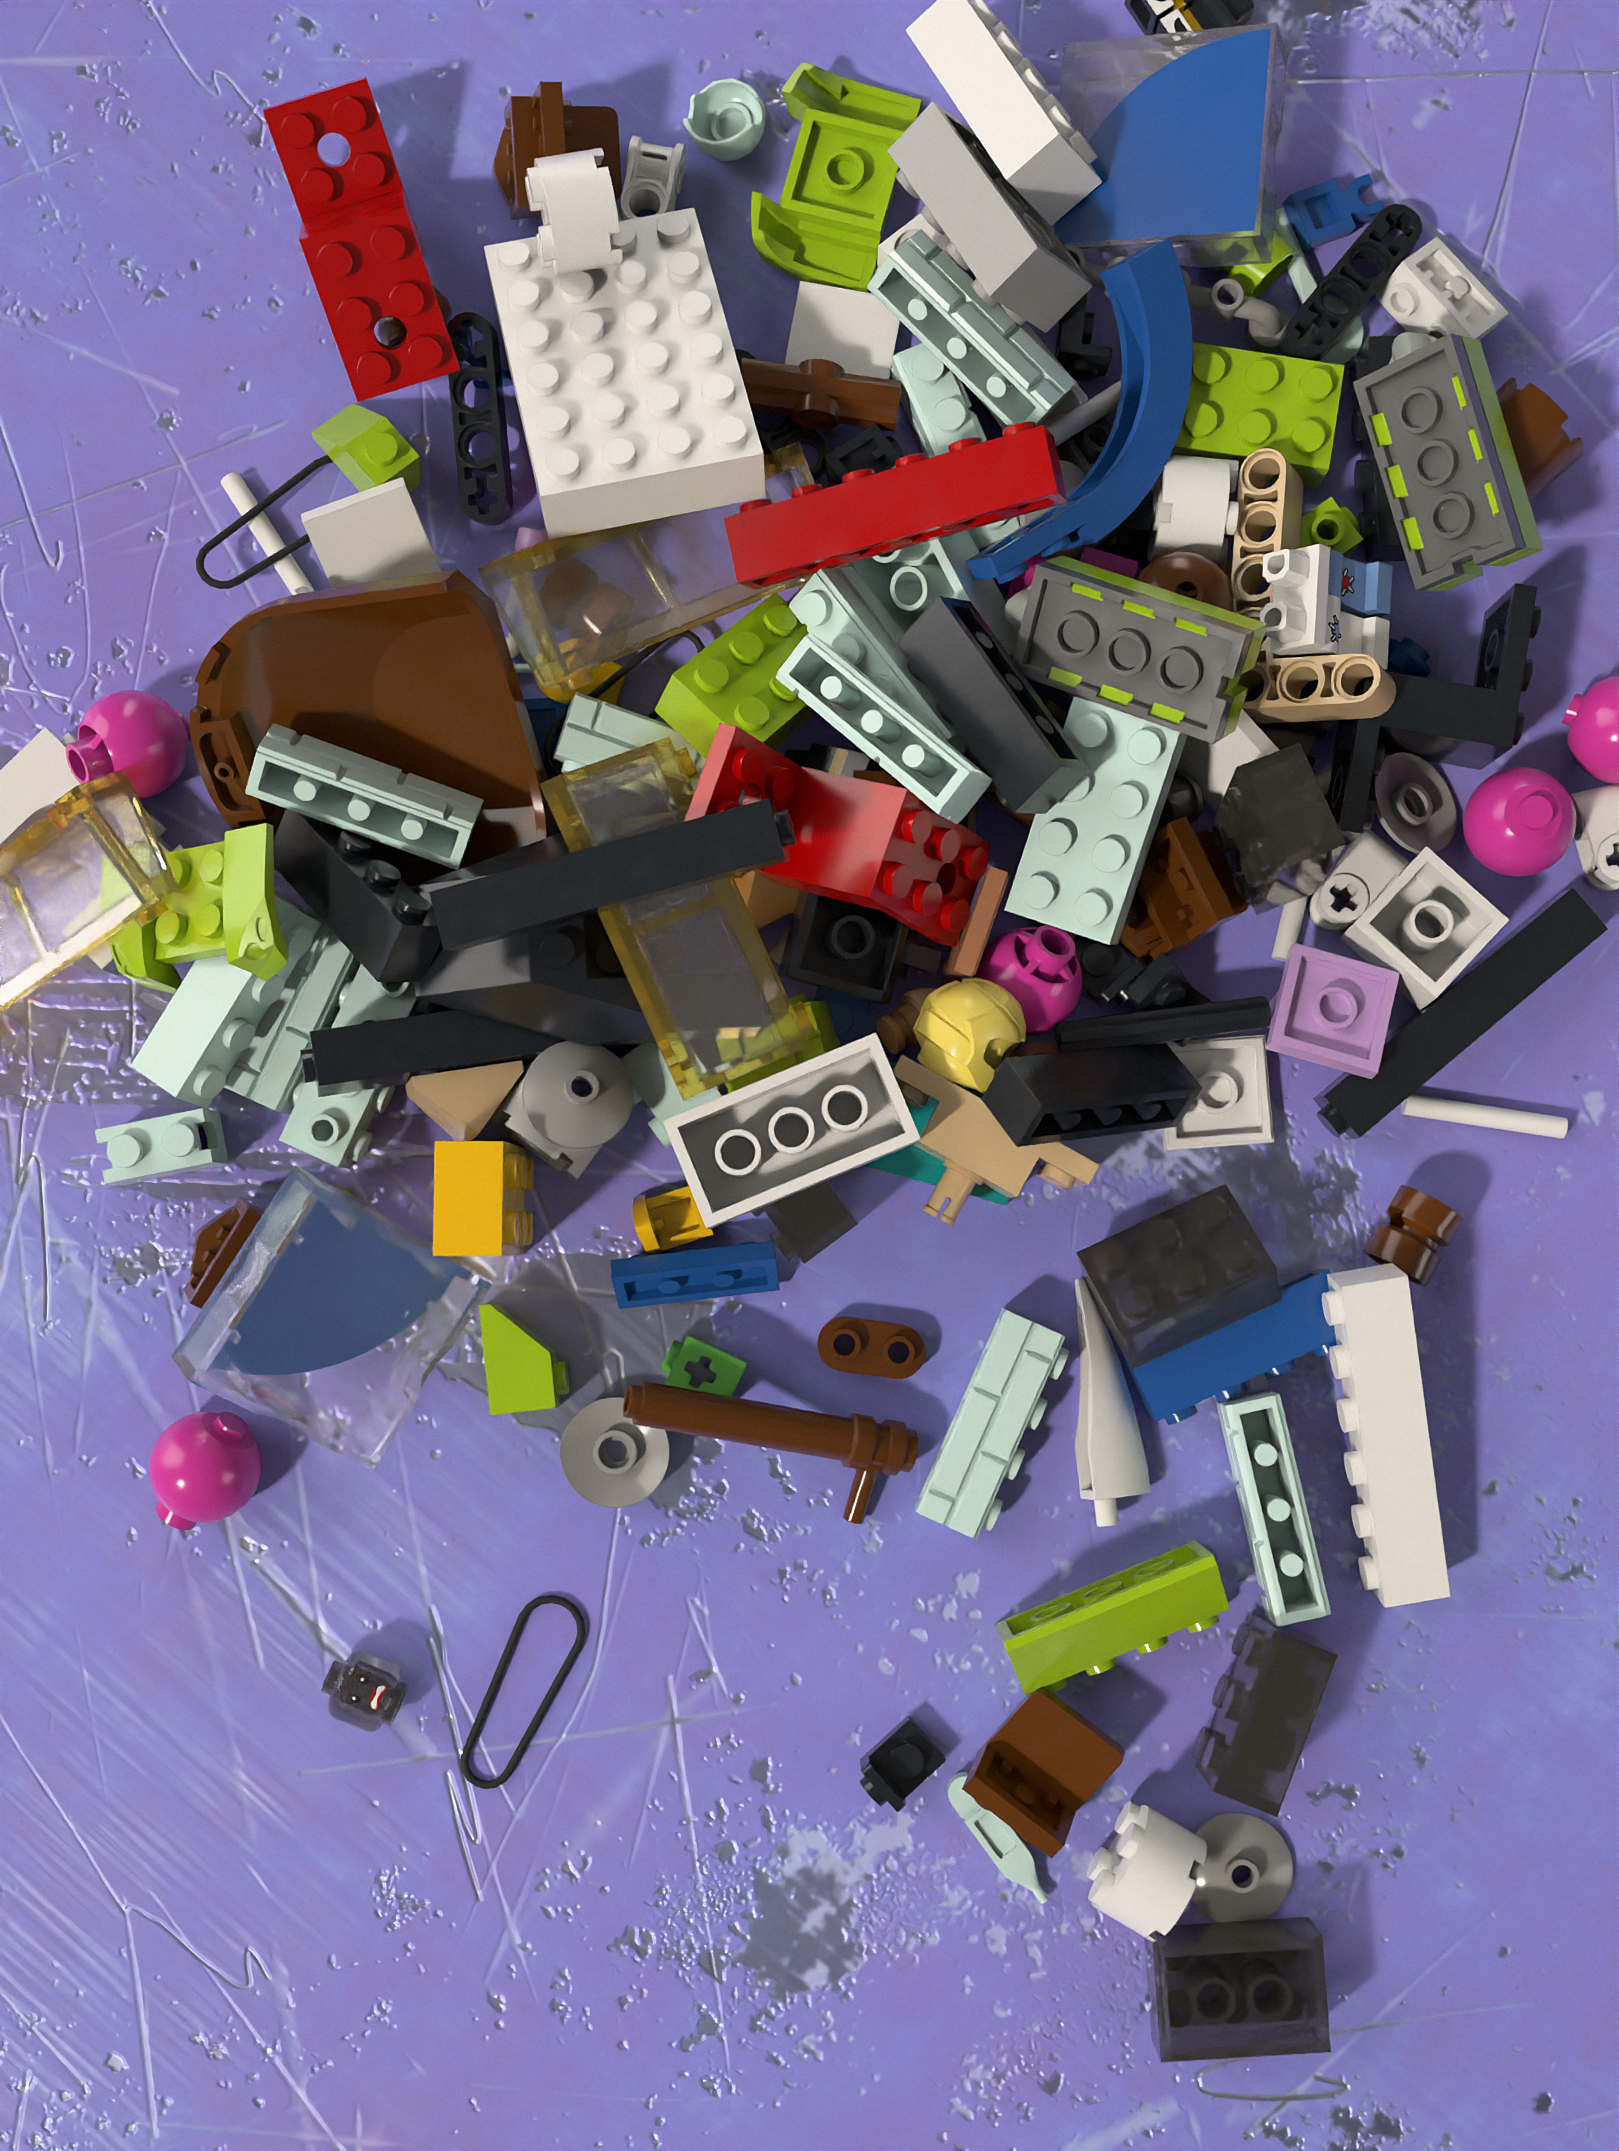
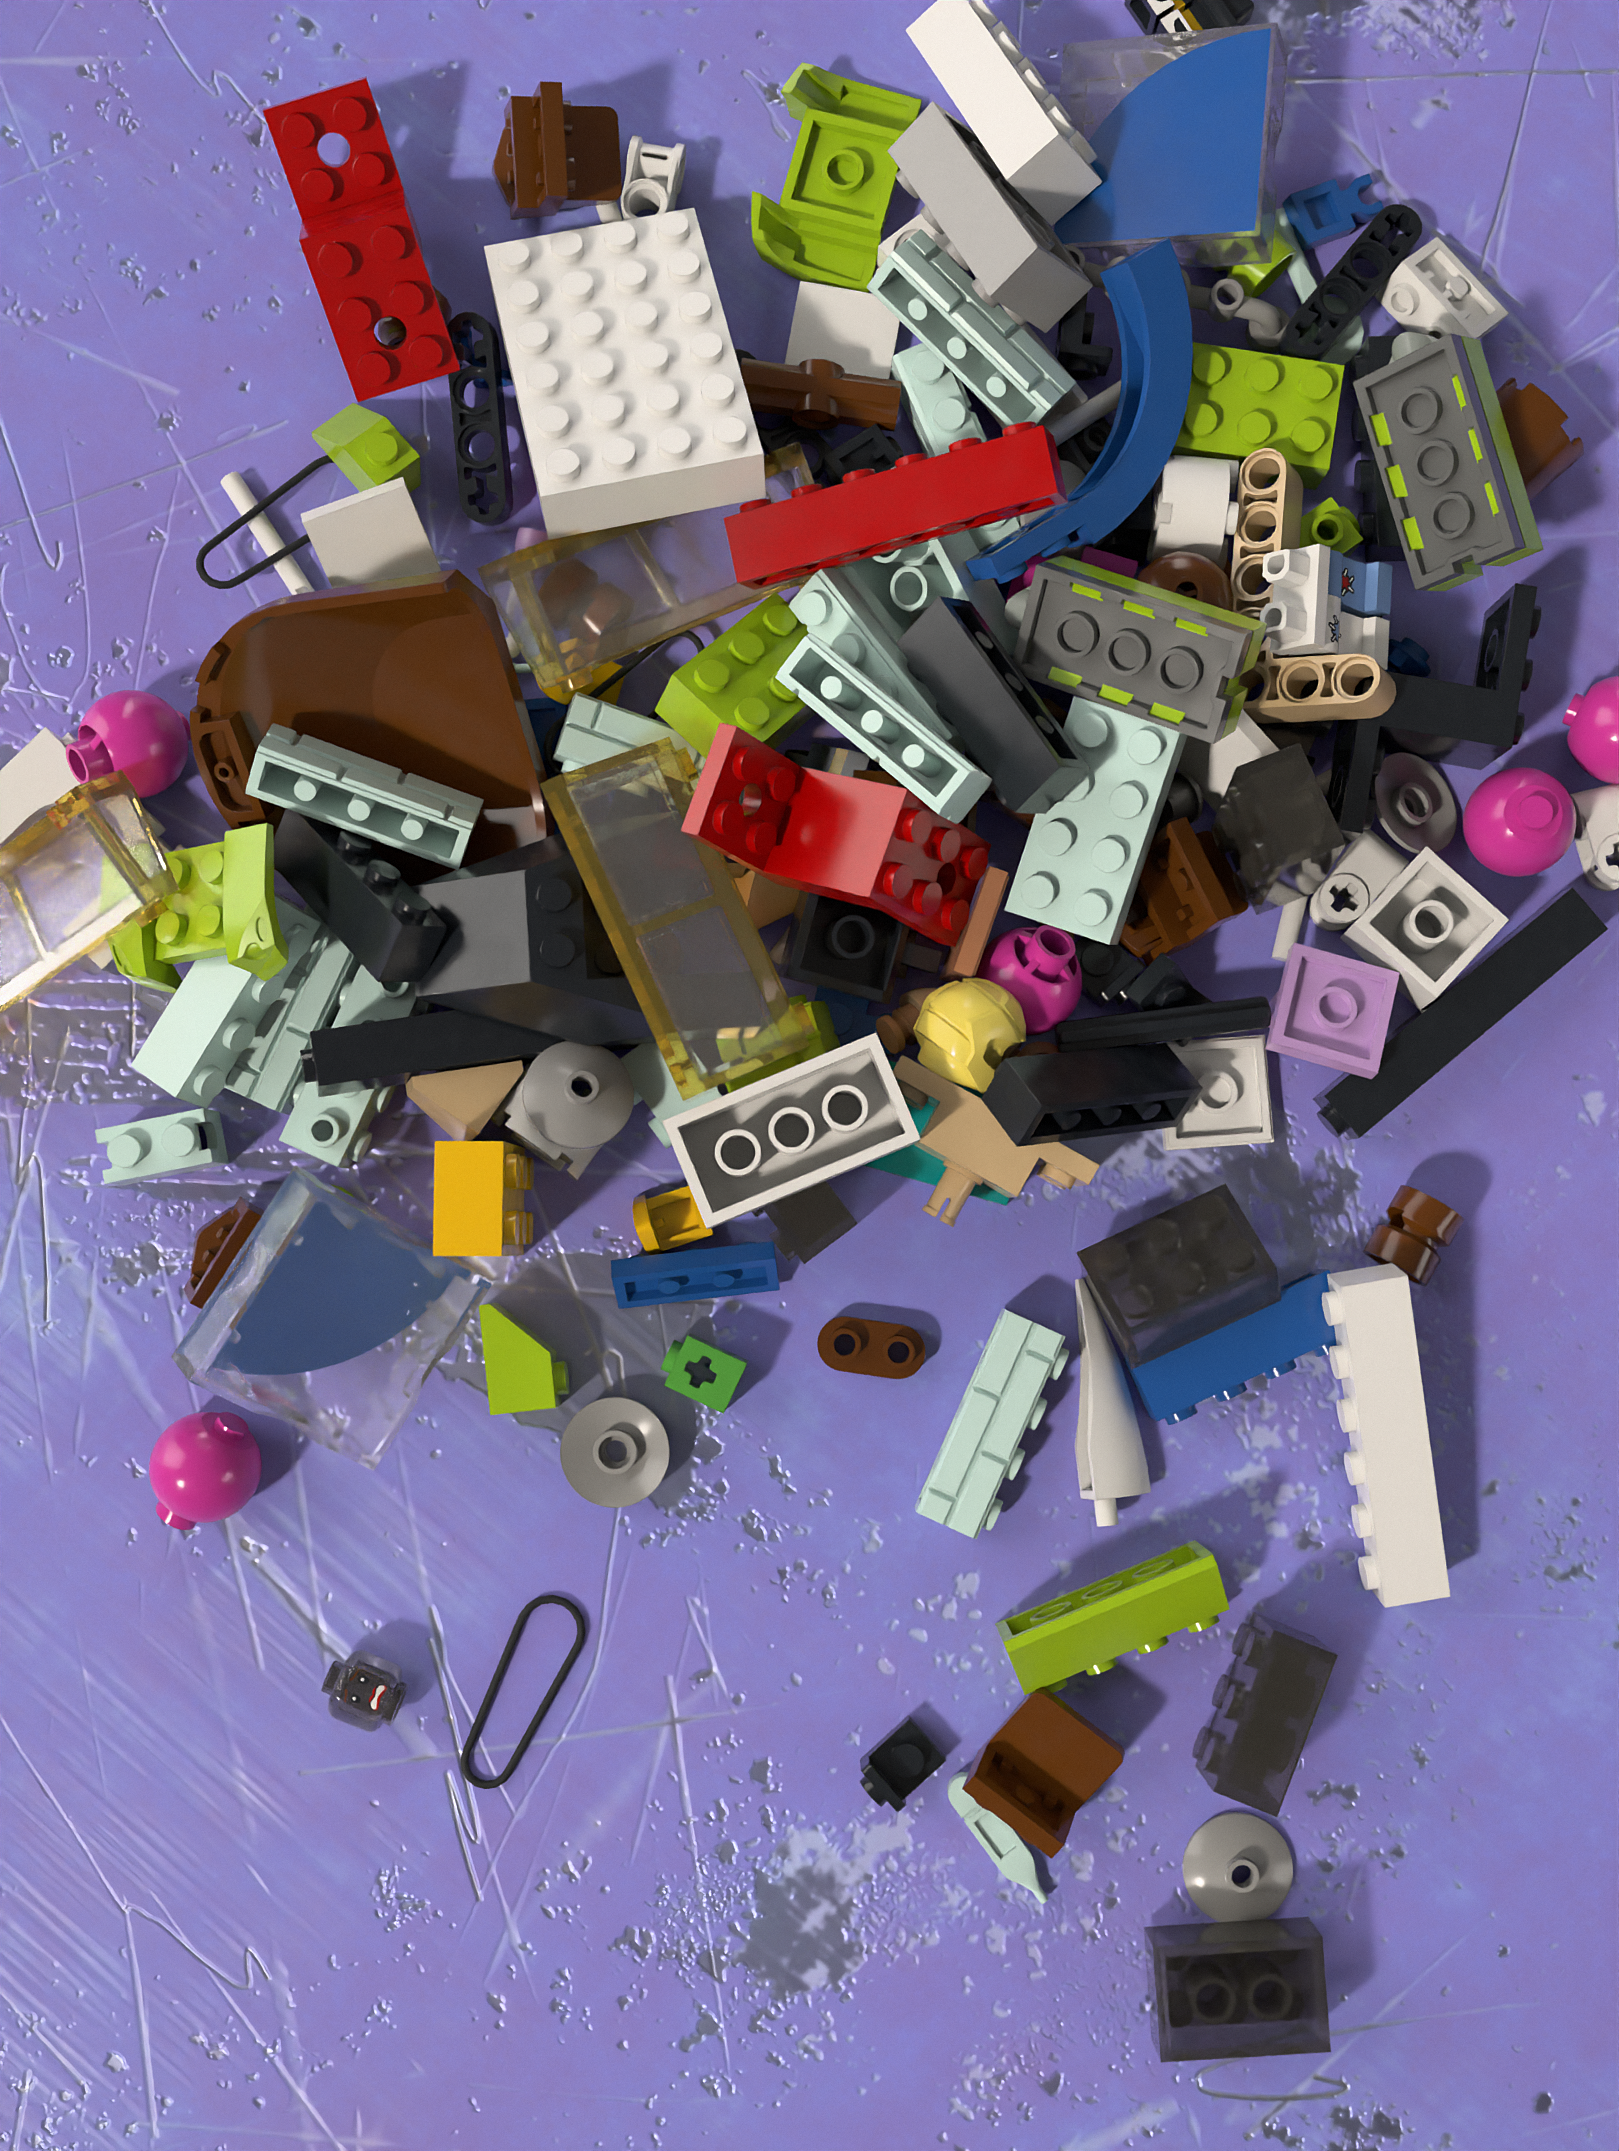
black brick [429,798,797,951] -> none
white brick [525,148,623,275] -> none
reddish brown cylinder [623,1381,919,1524] -> none
light aqua hair [683,78,766,162] -> none
white brick [1086,1801,1207,1942] -> none
light aqua brick [1216,1390,1331,1626] -> none
white bar [1401,1094,1568,1139] -> none

